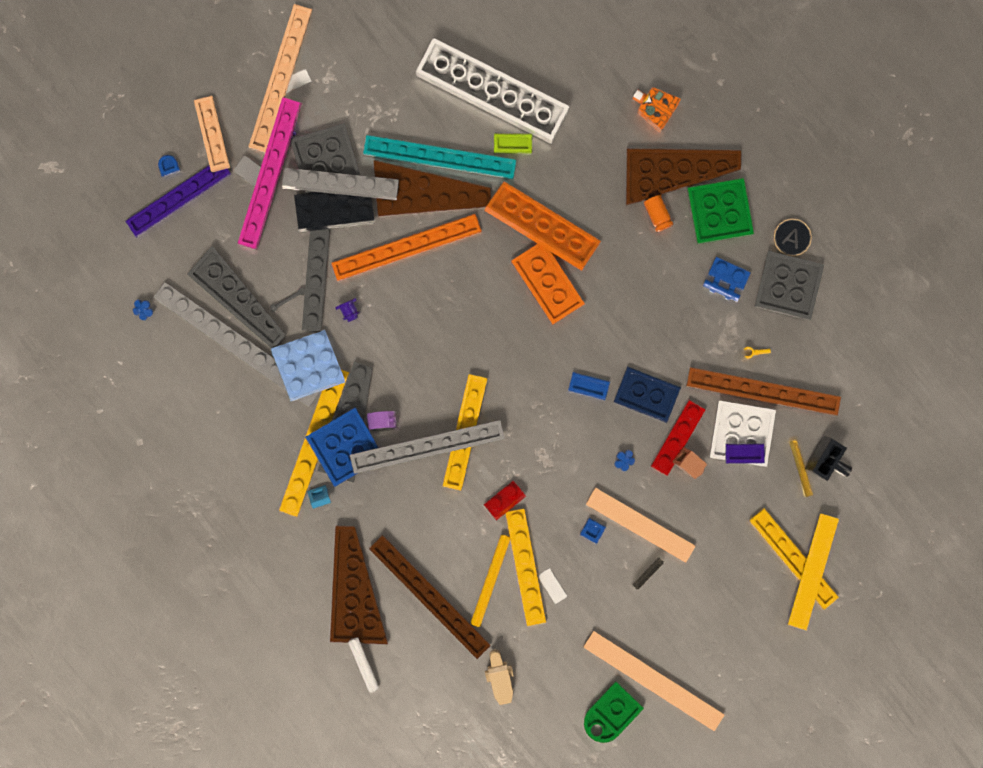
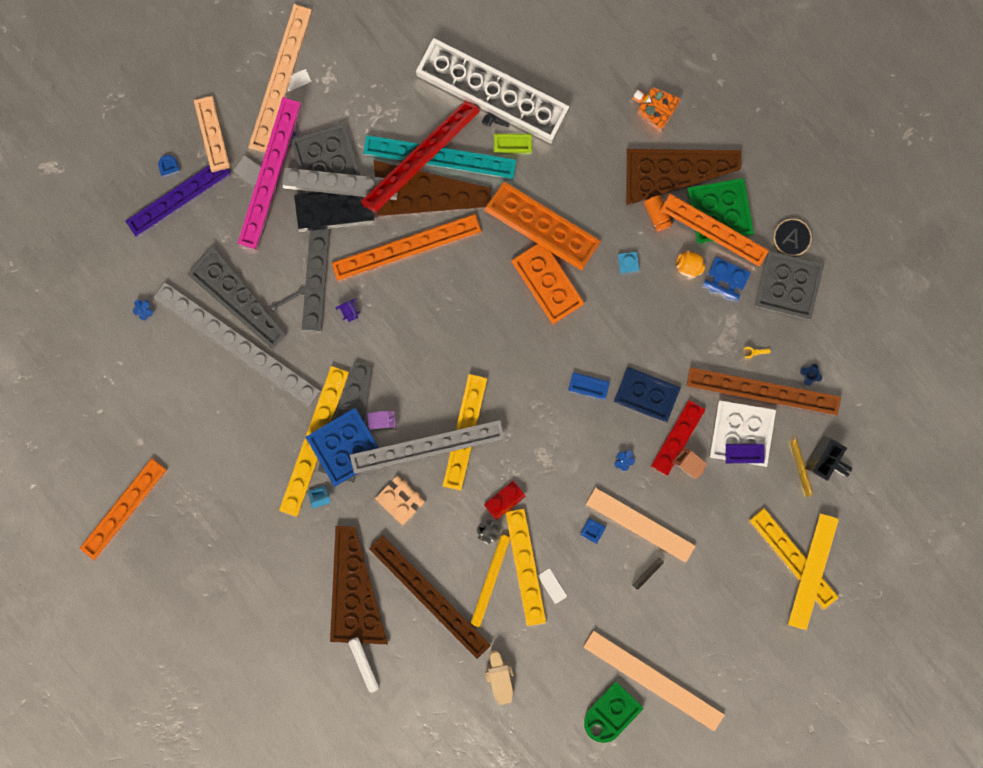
light blue plate [271,330,345,401] -> none
none -> orange tile [79,458,167,561]
none -> red plate [361,101,480,213]
none -> light nougat plate [375,475,425,525]
none -> dark grey gear [477,519,501,544]
none -> black hand [482,114,510,127]
none -> dark azure plate [618,252,639,274]
none -> orange tile [660,193,769,267]
none -> light orange head [675,250,705,278]
none -> dark blue plate [800,364,822,386]

